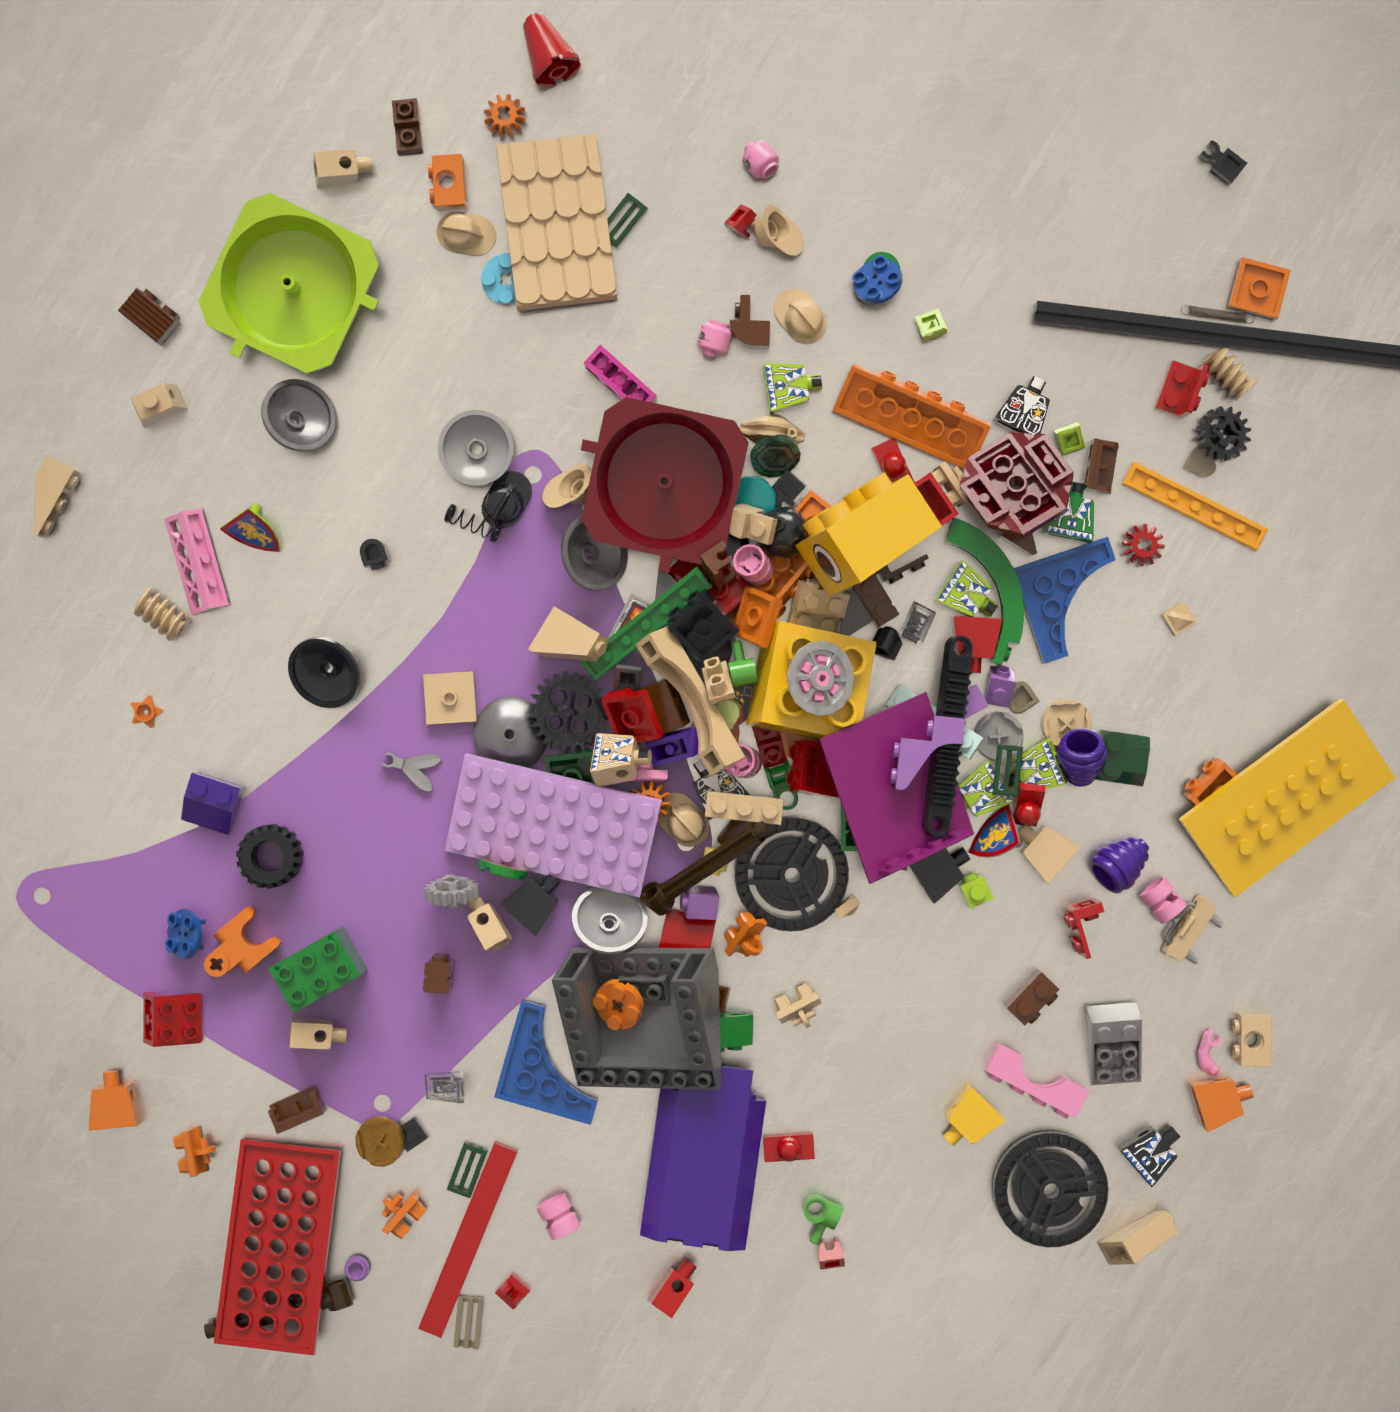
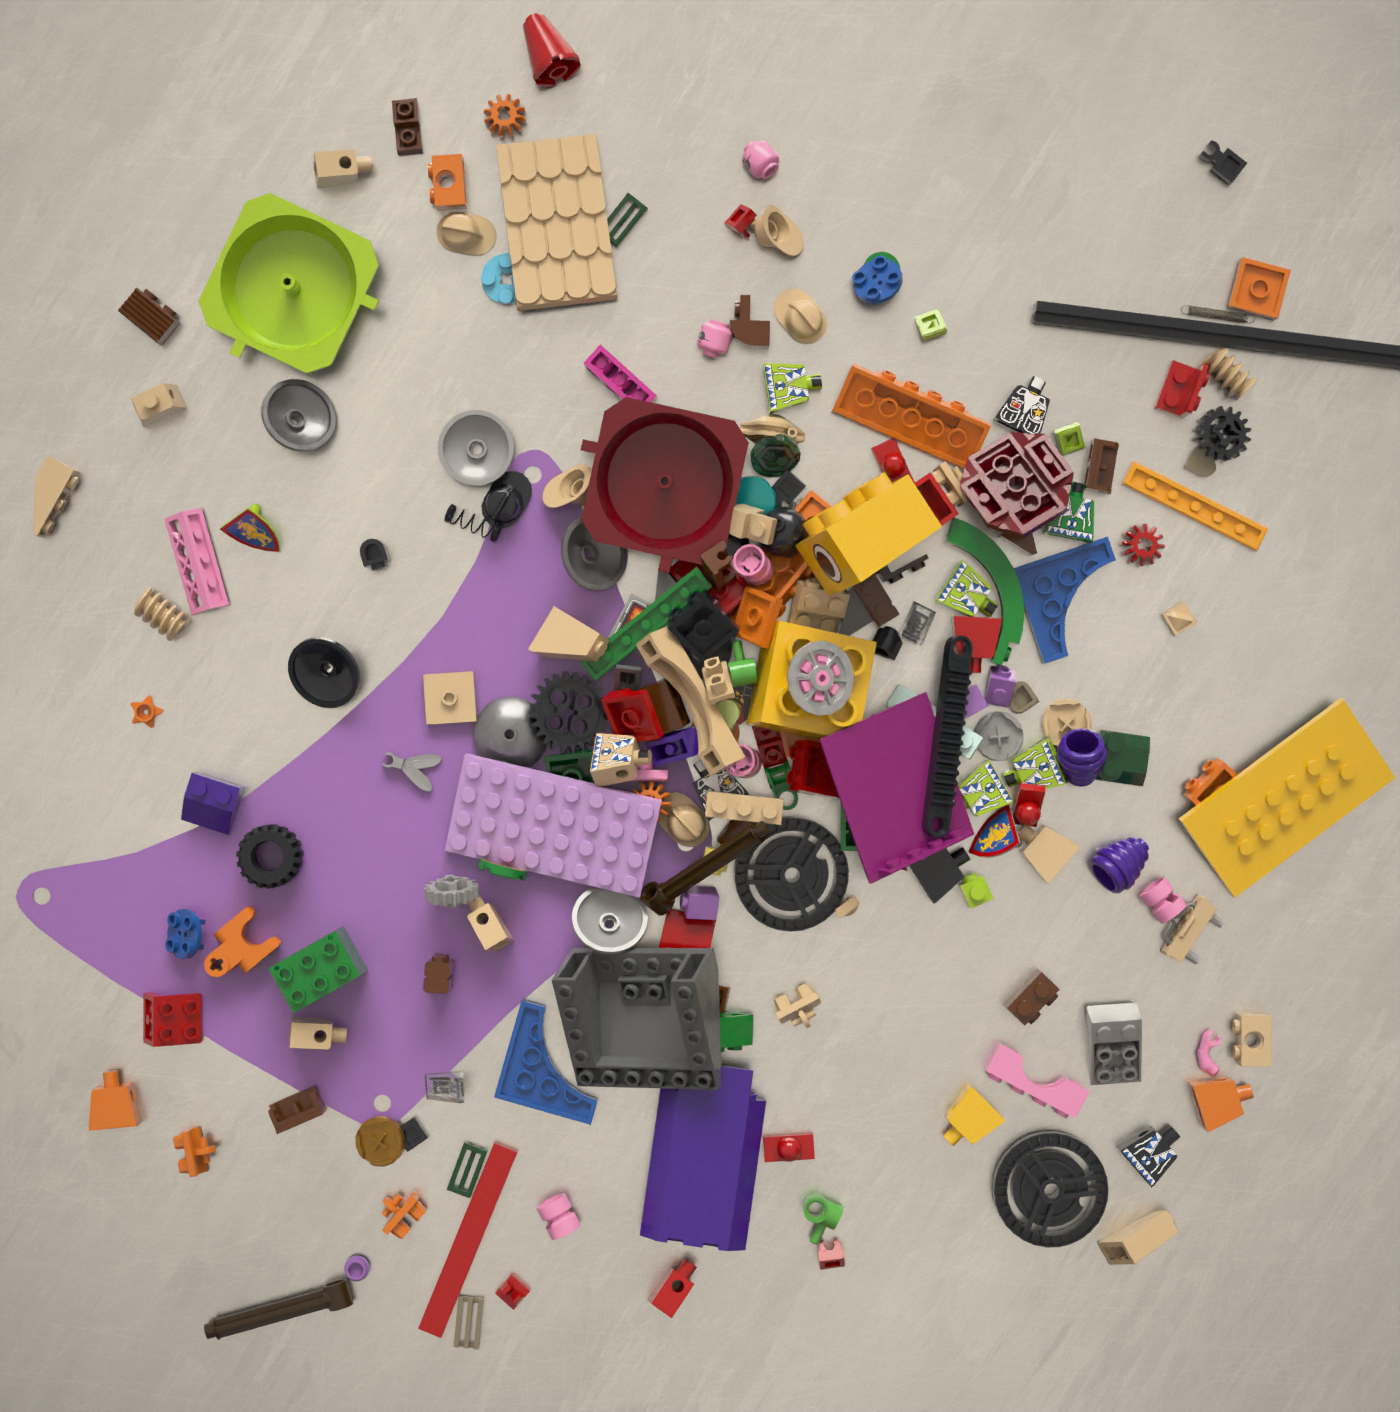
red piece [214,1139,341,1355] -> none
black torso [500,874,561,936] -> none
orange plate [592,979,644,1031] -> none
orange hips [724,912,767,957] -> none
medium lavender arch [890,715,965,790] -> none
dark green tile [992,744,1023,797] -> none
red bracket [1063,898,1105,959] -> none

